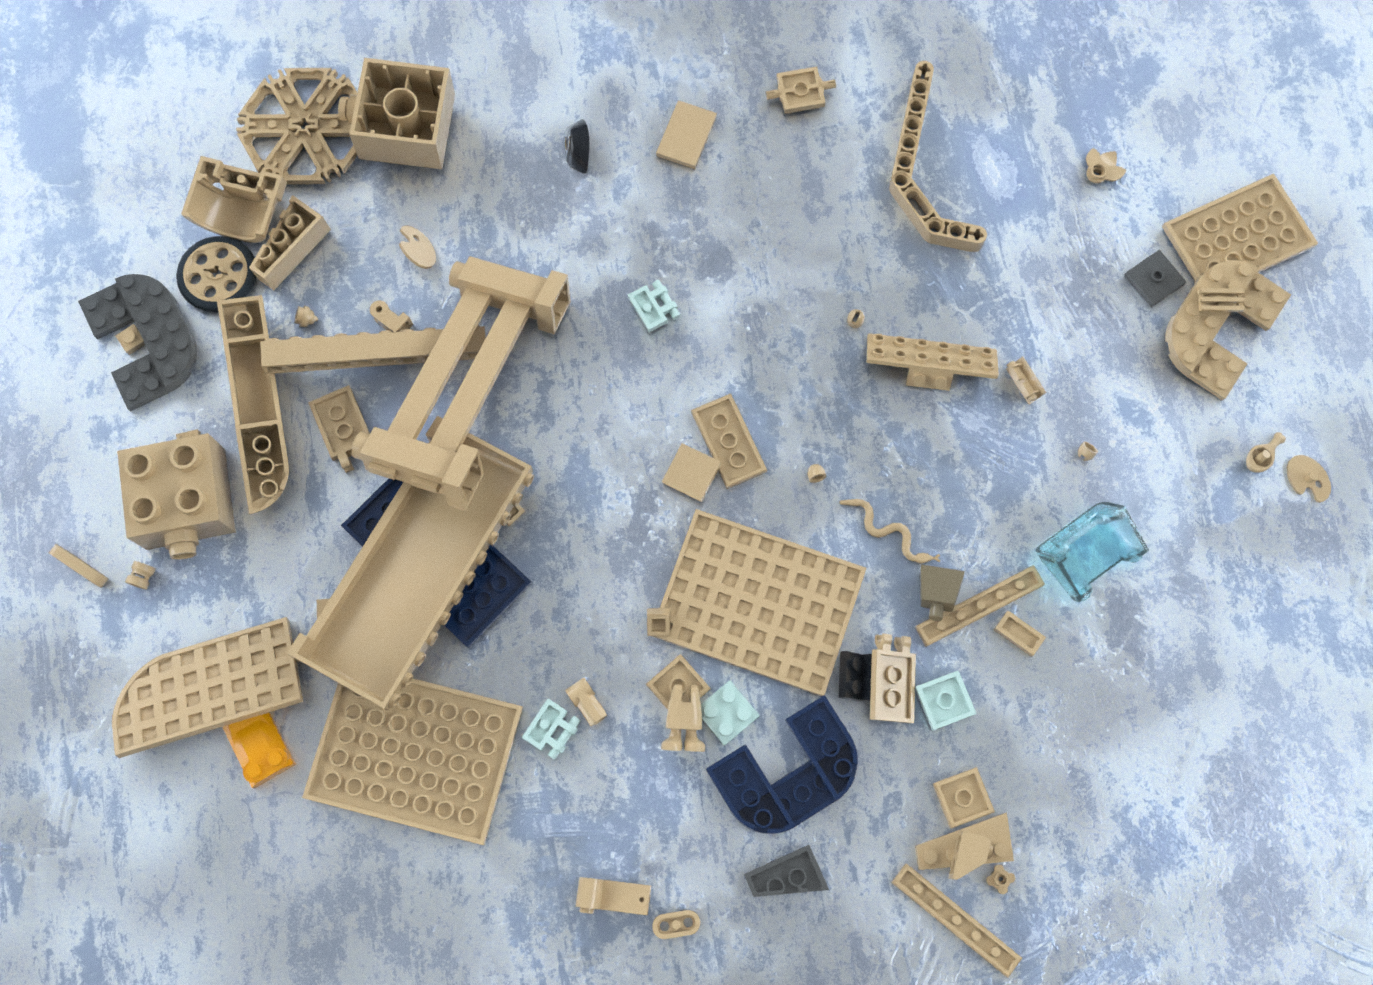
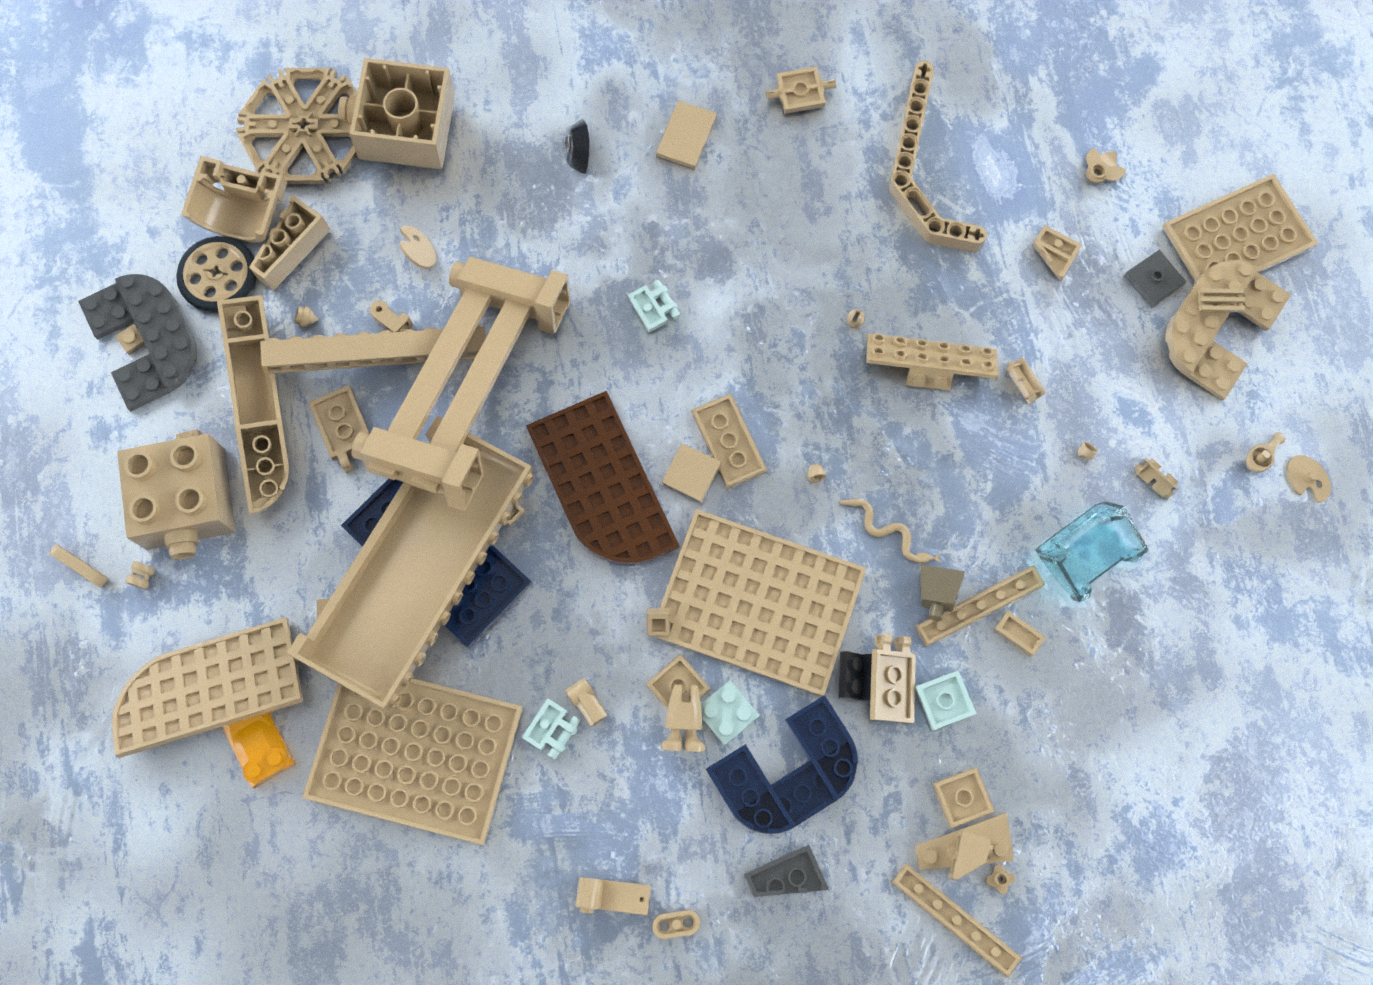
none -> reddish brown plate [526,391,680,564]
none -> tan wing [1033,225,1082,281]
none -> tan hinge [1134,458,1179,500]

